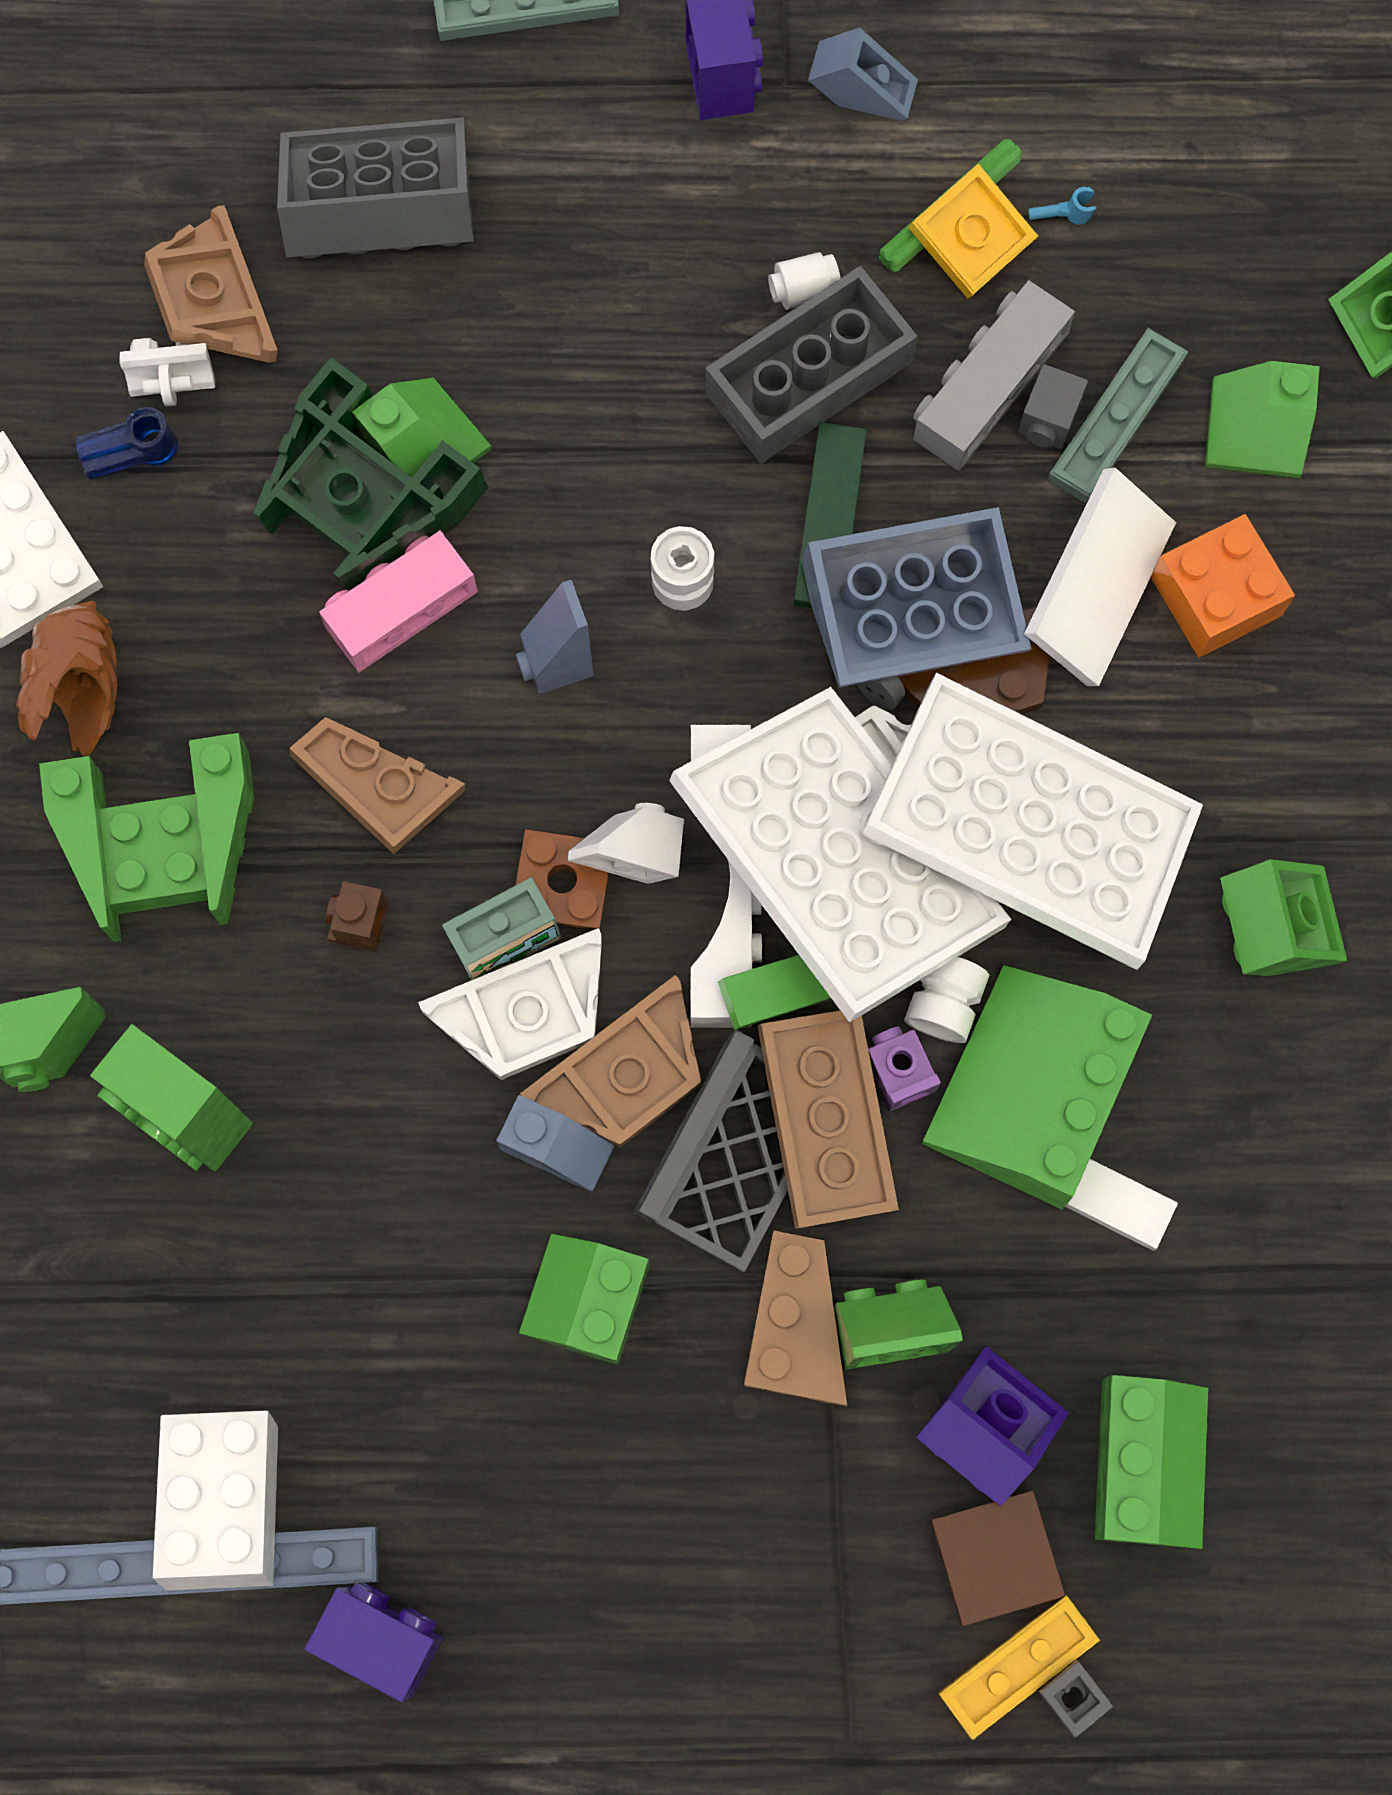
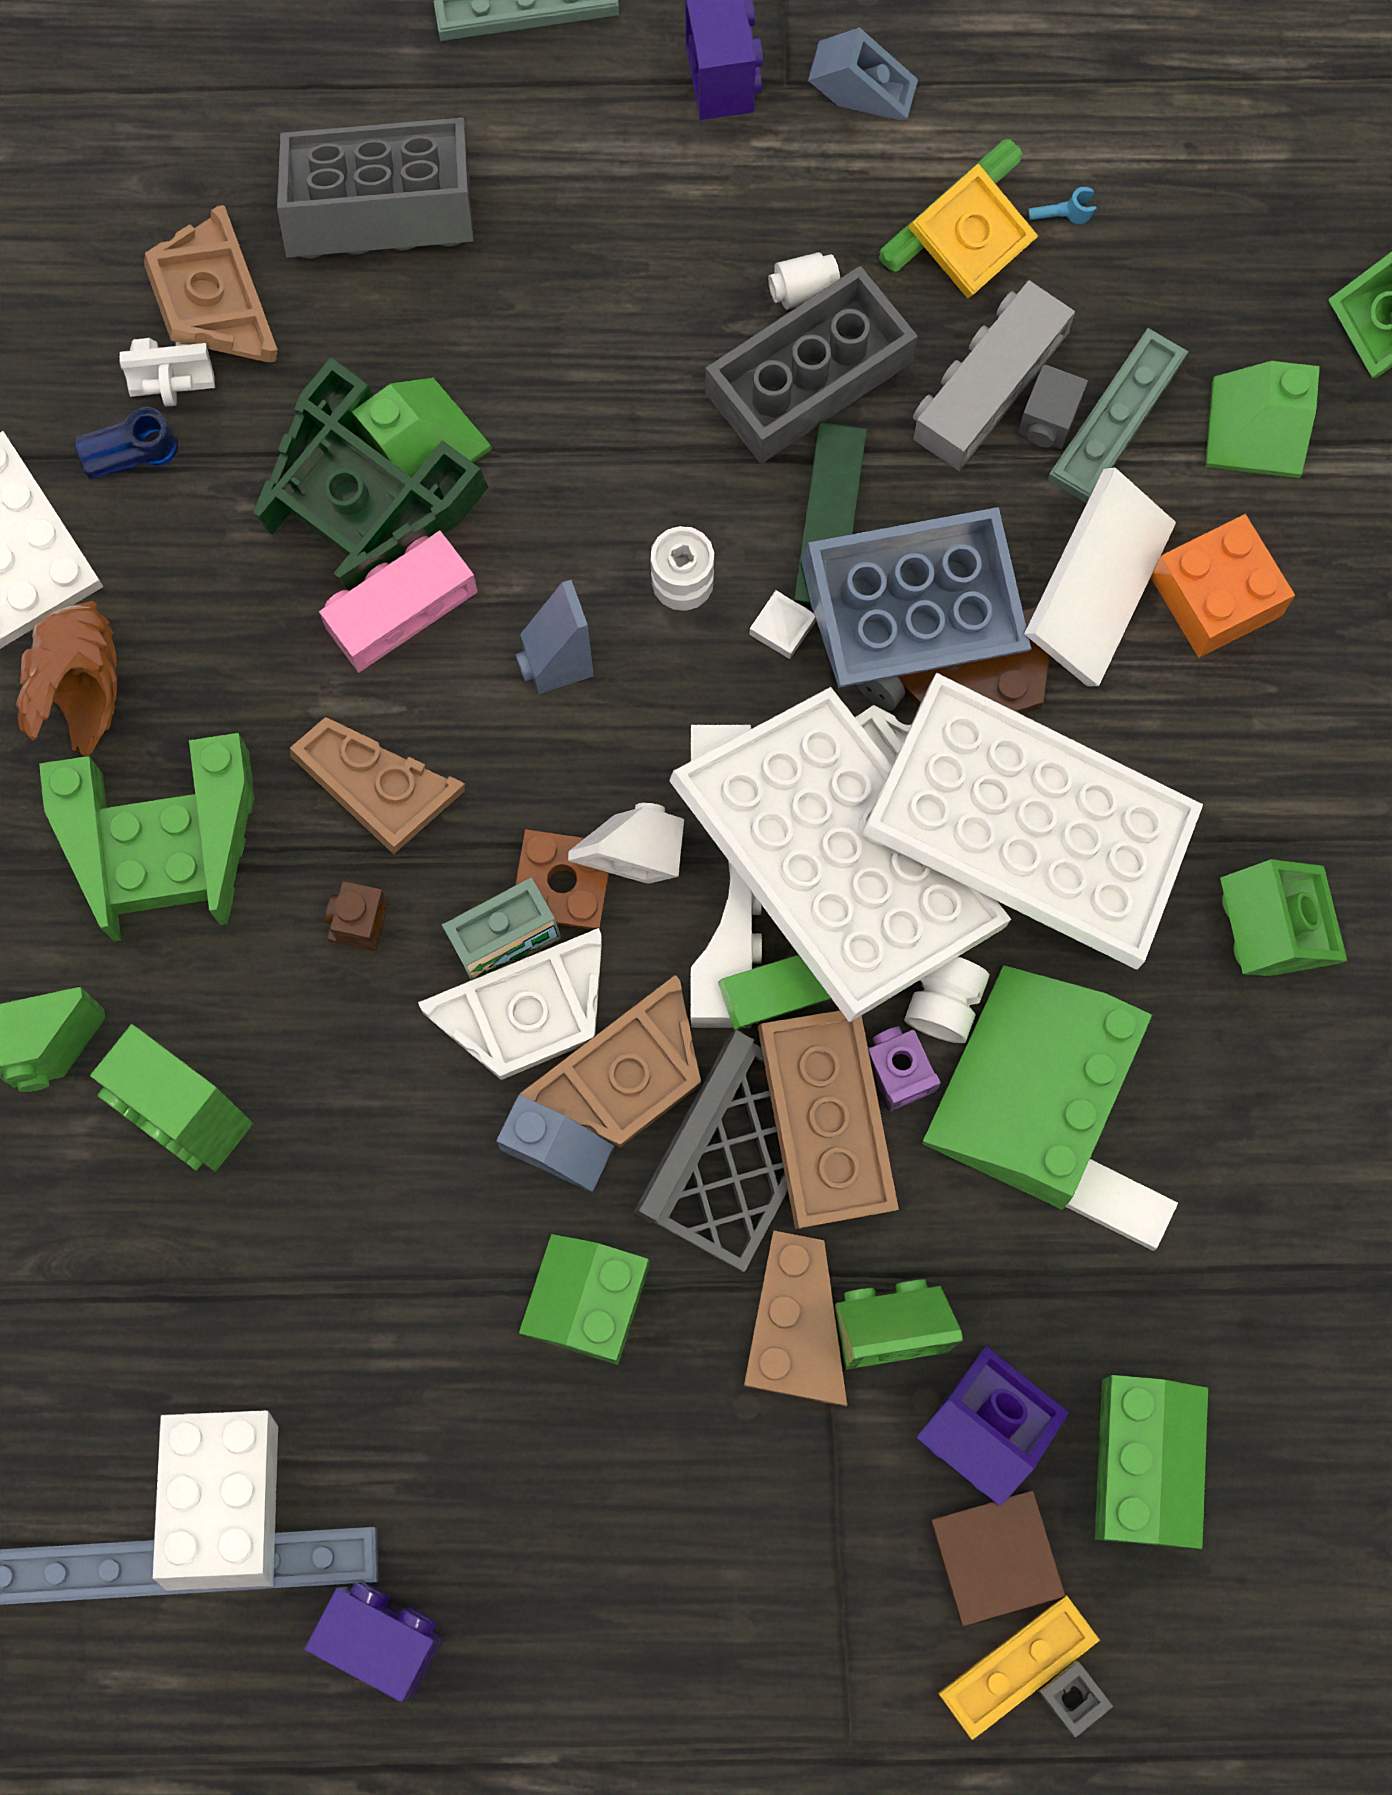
none -> white tile [749,591,816,659]

